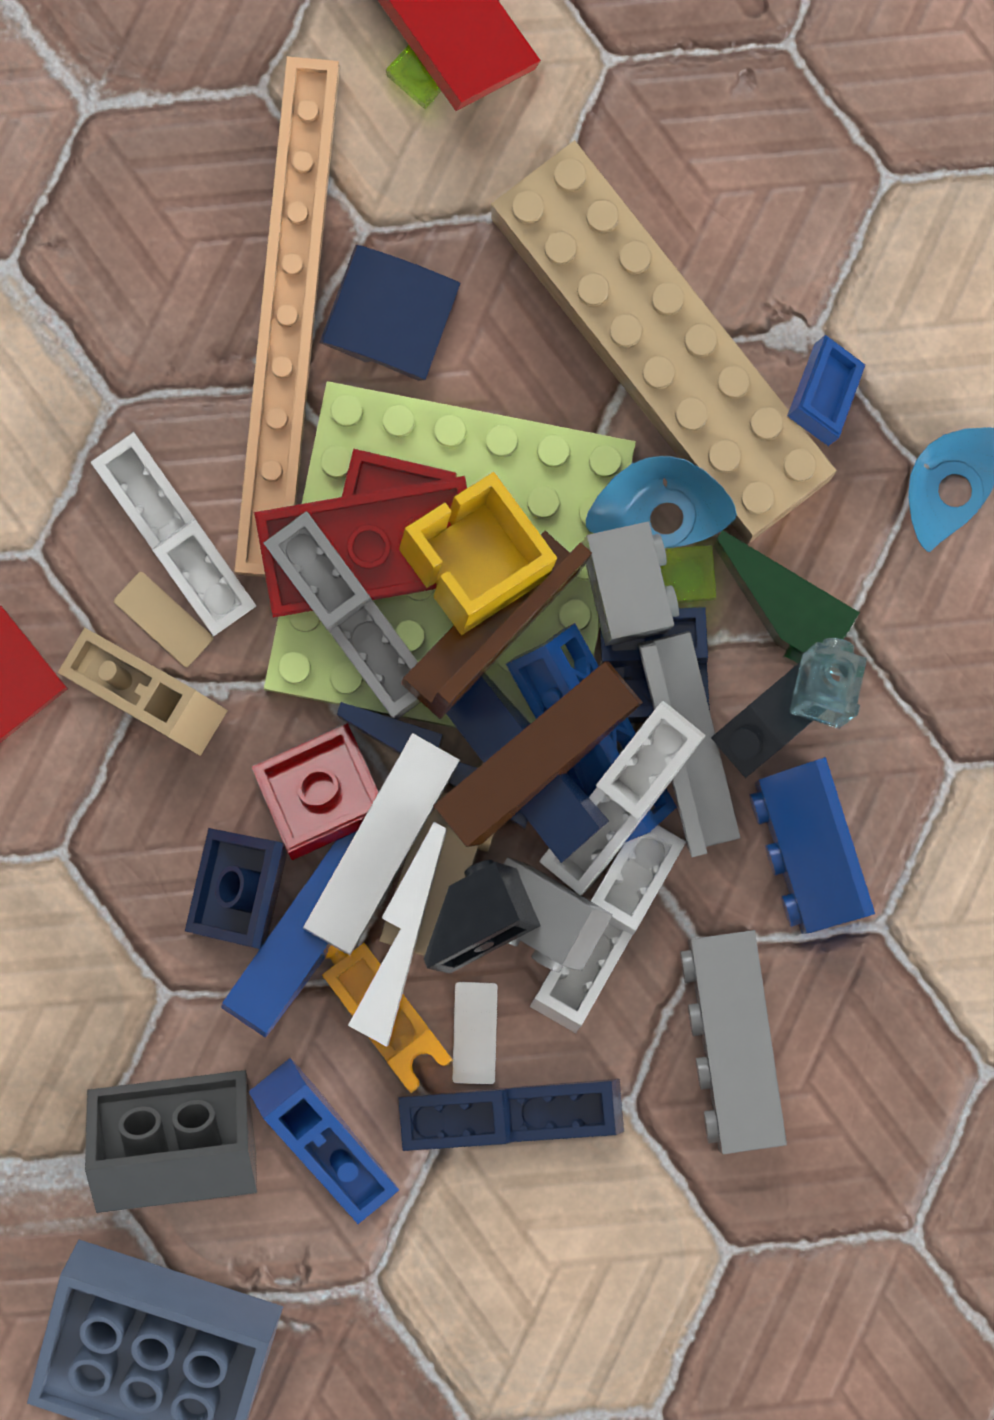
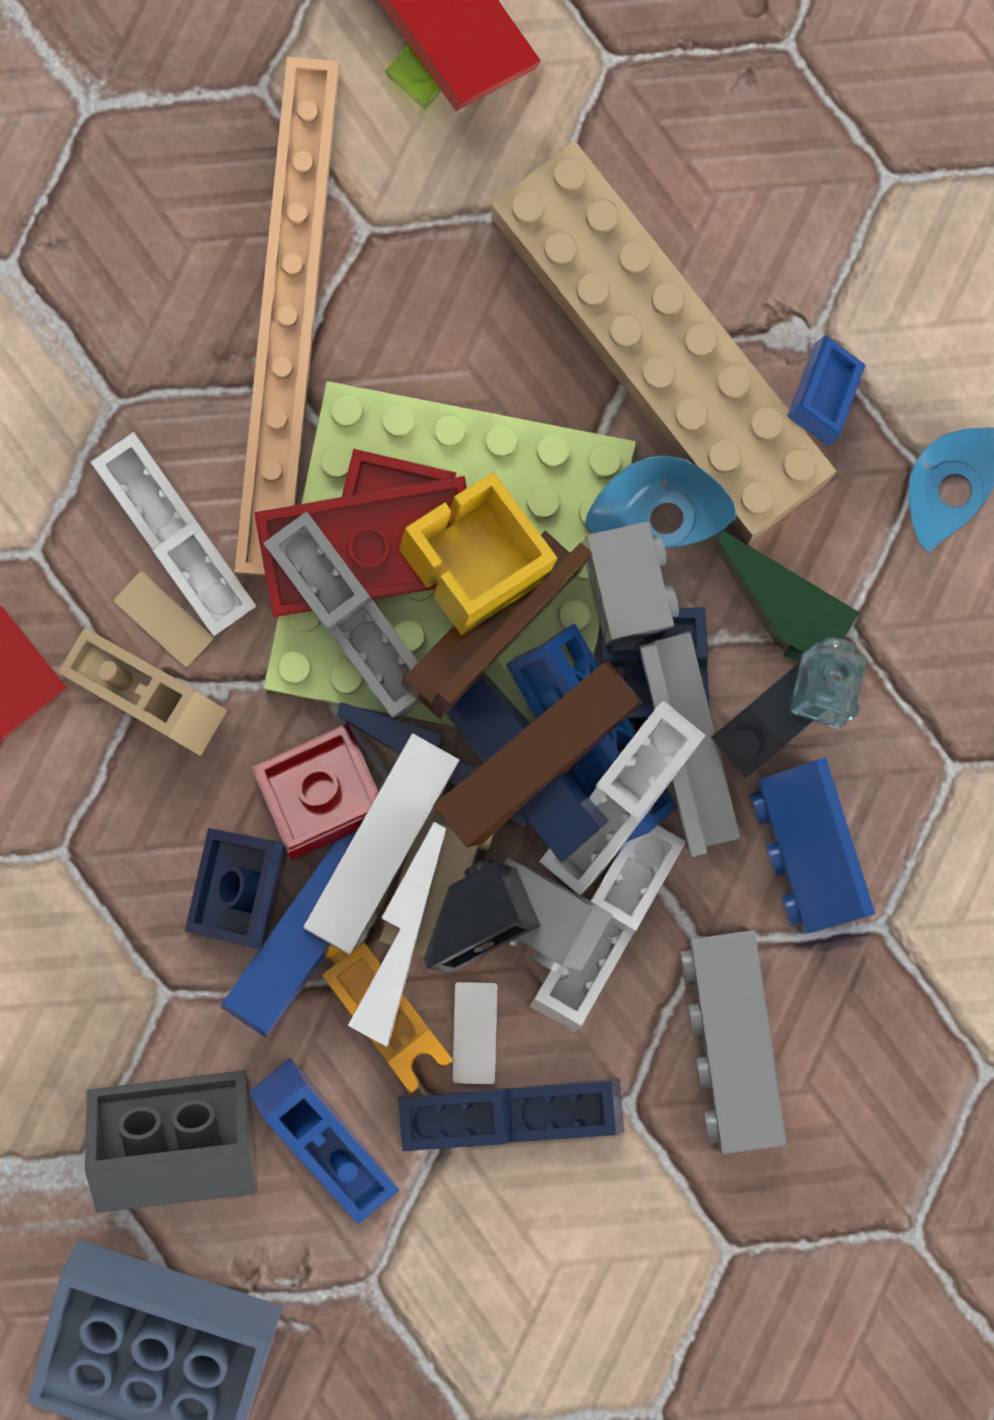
dark blue slope [320,245,461,381] -> none
clear neon green plate [660,545,717,603] -> none

